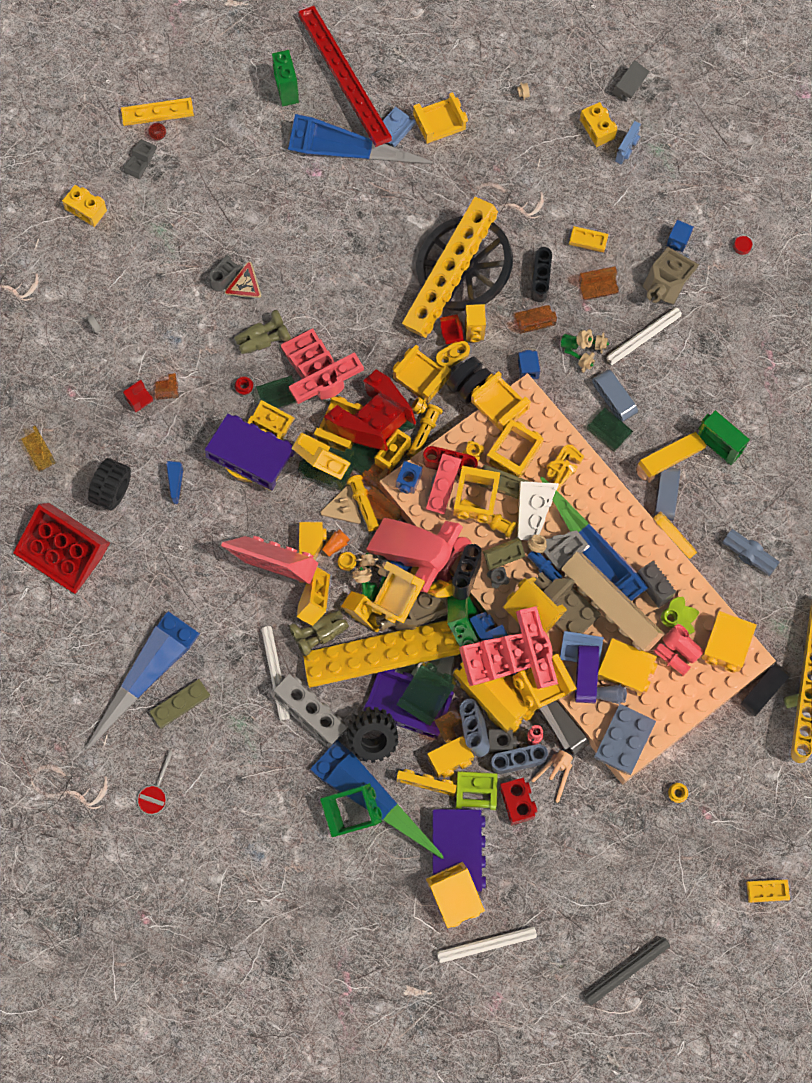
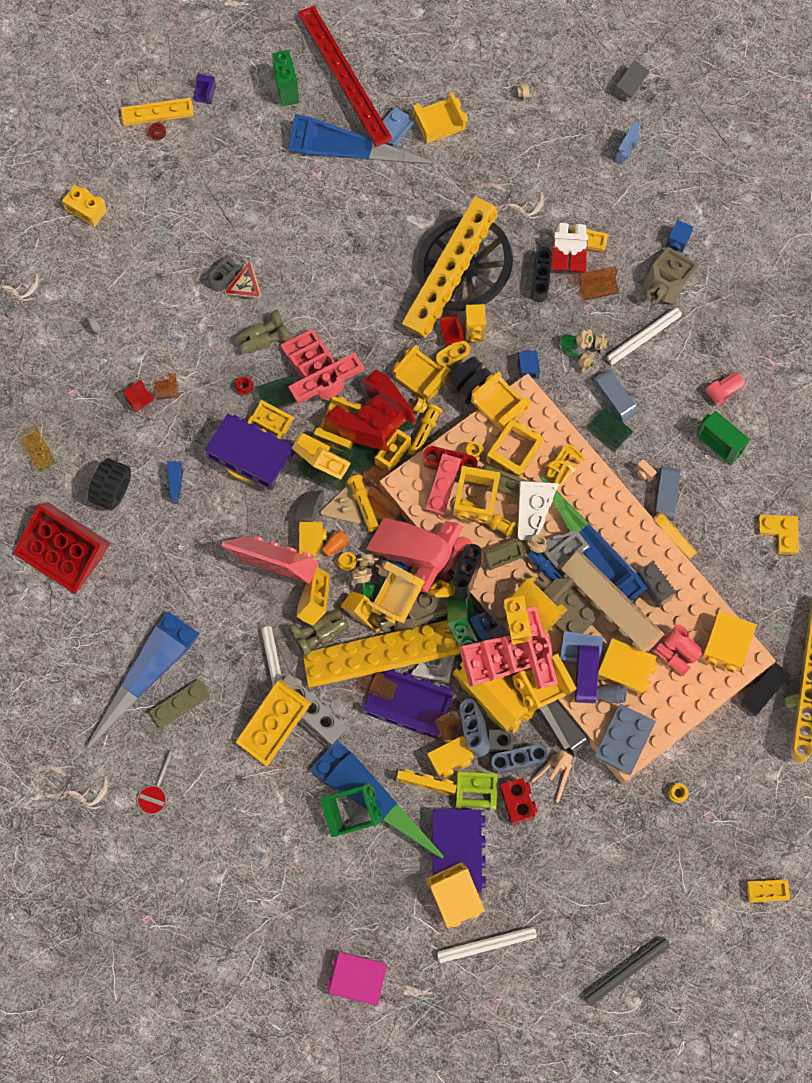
dark grey slope [123,139,157,179] -> none
black tyre [347,707,399,763] -> none
blue brick [396,461,422,494] -> none
clear green panel [396,662,457,726] -> none
dark grey plate [487,567,510,589] -> none
clear orange panel [515,305,557,334] -> none
coral pin [527,725,543,746] -> none
yellow brick [580,102,617,147] -> none
yellow tile [638,431,707,478] -> none
lime plate [661,597,699,634] -> none
sand blue piece [722,529,780,576] -> none
red tile [733,236,753,255] -> none
none -> dark purple panel [194,73,216,104]
none -> yellow plate [236,680,312,766]
none -> dark grey slope [296,490,324,523]
none -> dark pink panel [326,952,387,1007]
none -> clear orange panel [369,672,398,703]
none -> yellow panel [504,595,532,645]
none -> hips [551,223,588,273]
none -> coral piece [705,372,745,406]
none -> yellow plate [758,515,799,555]

